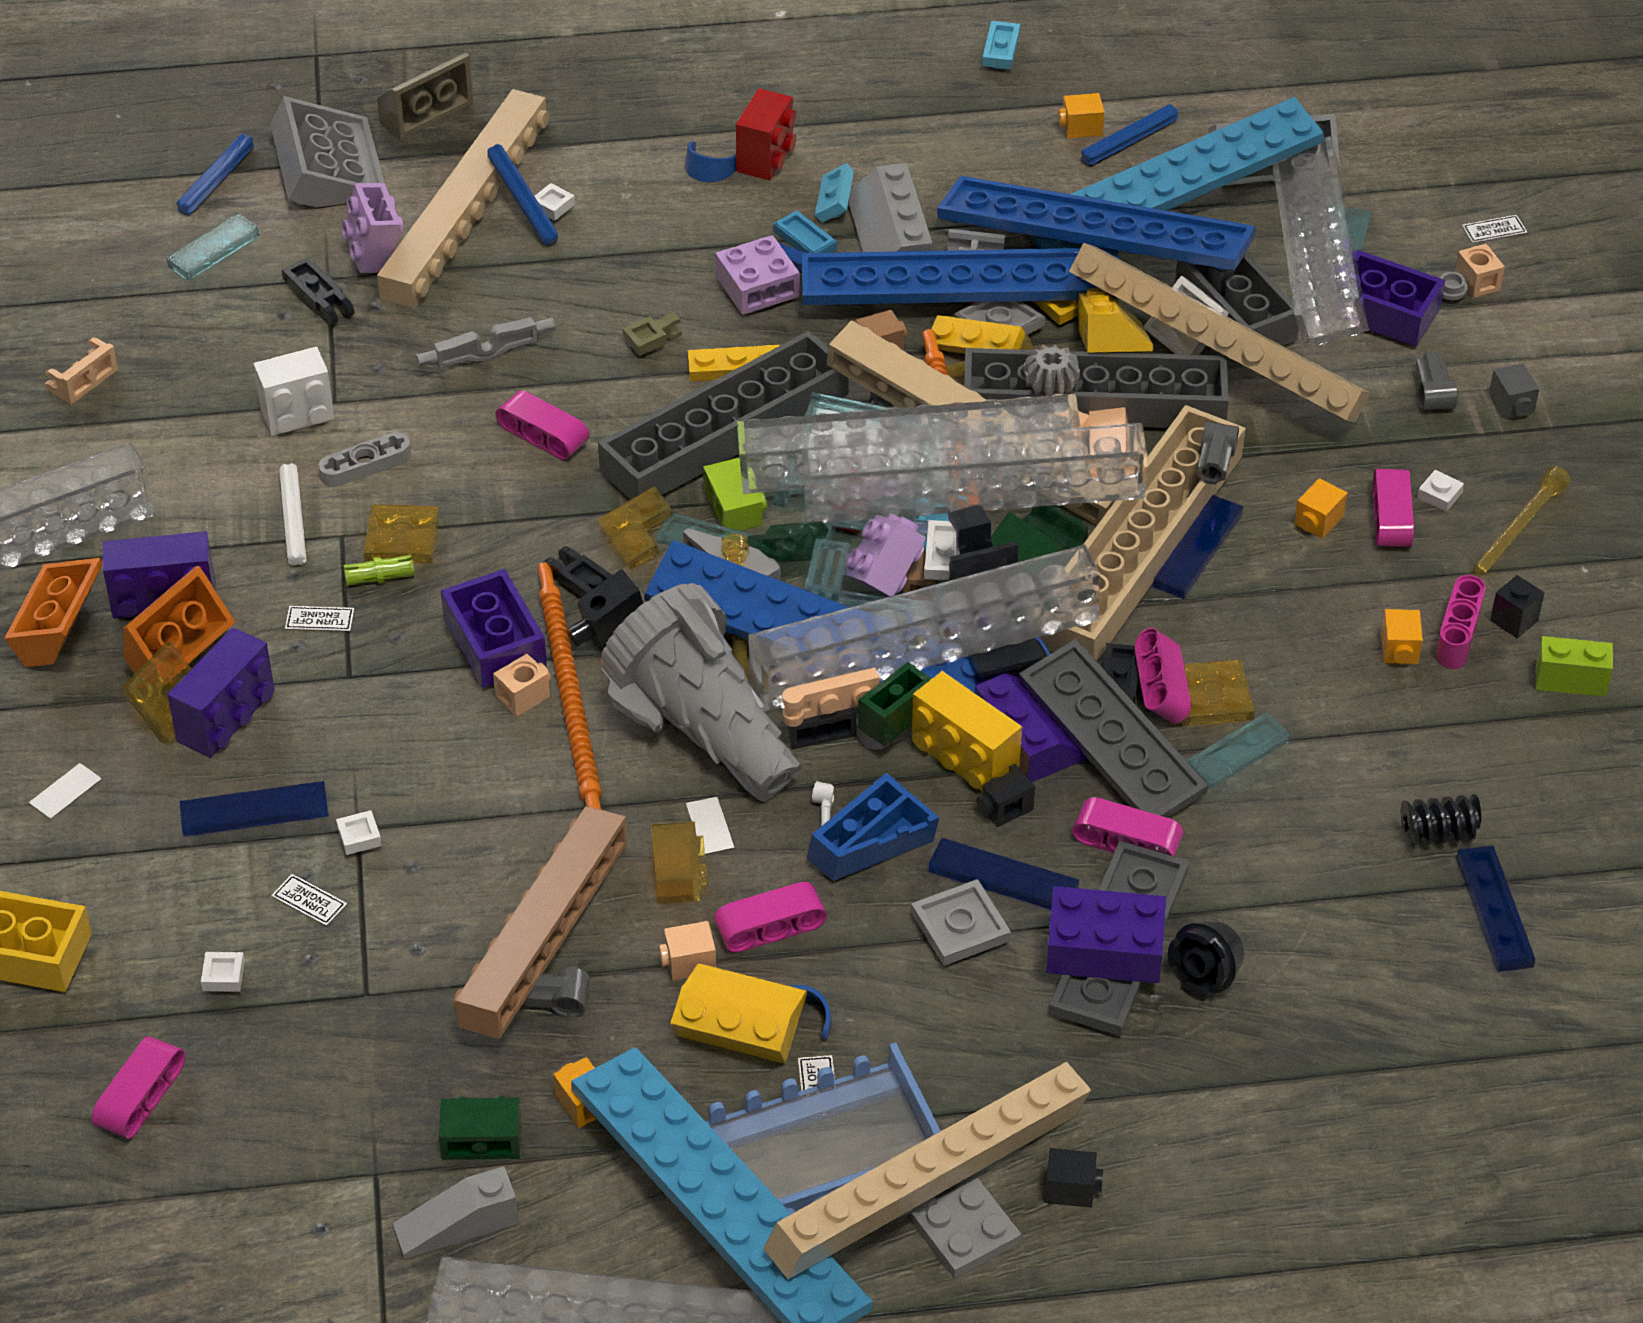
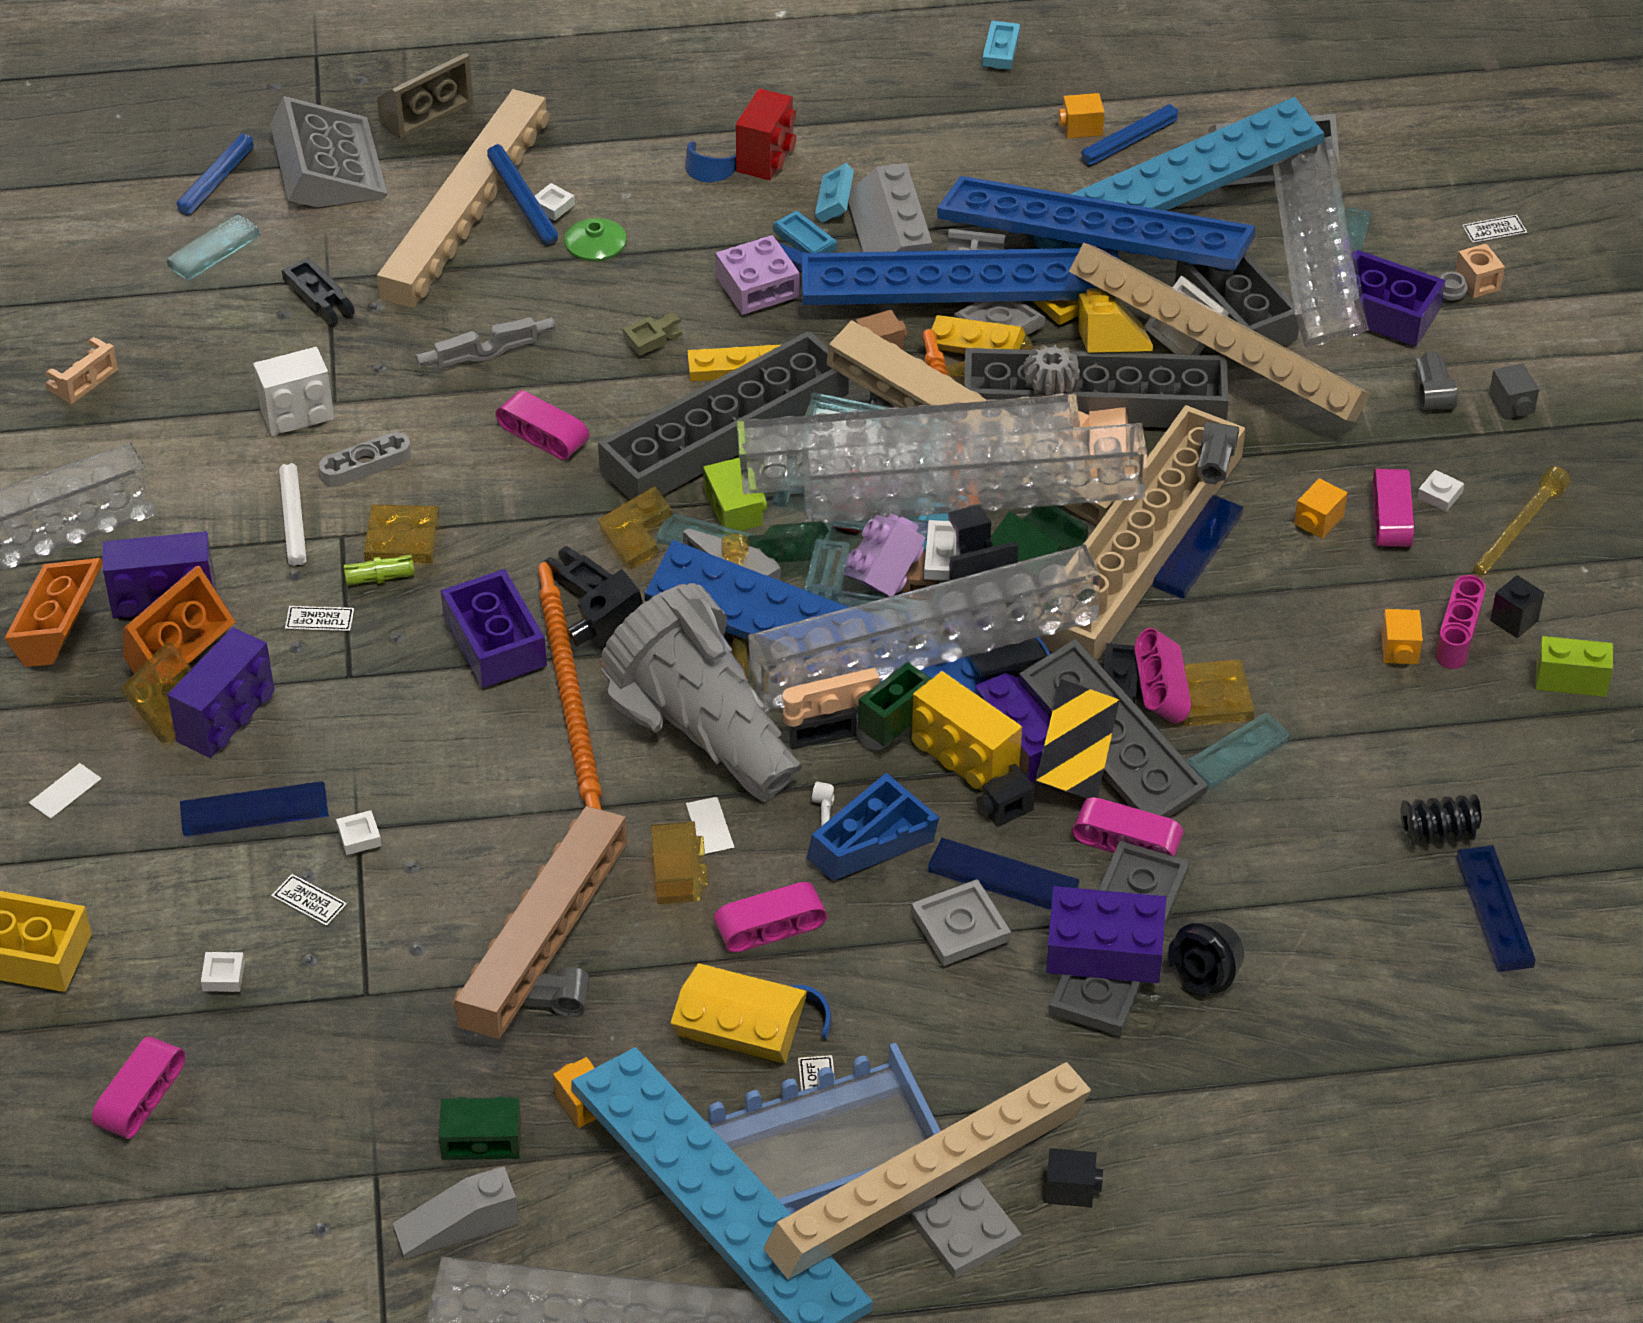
lavender brick [341,183,403,273] -> none
light nougat brick [493,654,551,717] -> none
light nougat brick [659,921,716,981] -> none
none -> bright green dish [564,218,627,261]
none -> sticker [1036,679,1120,799]

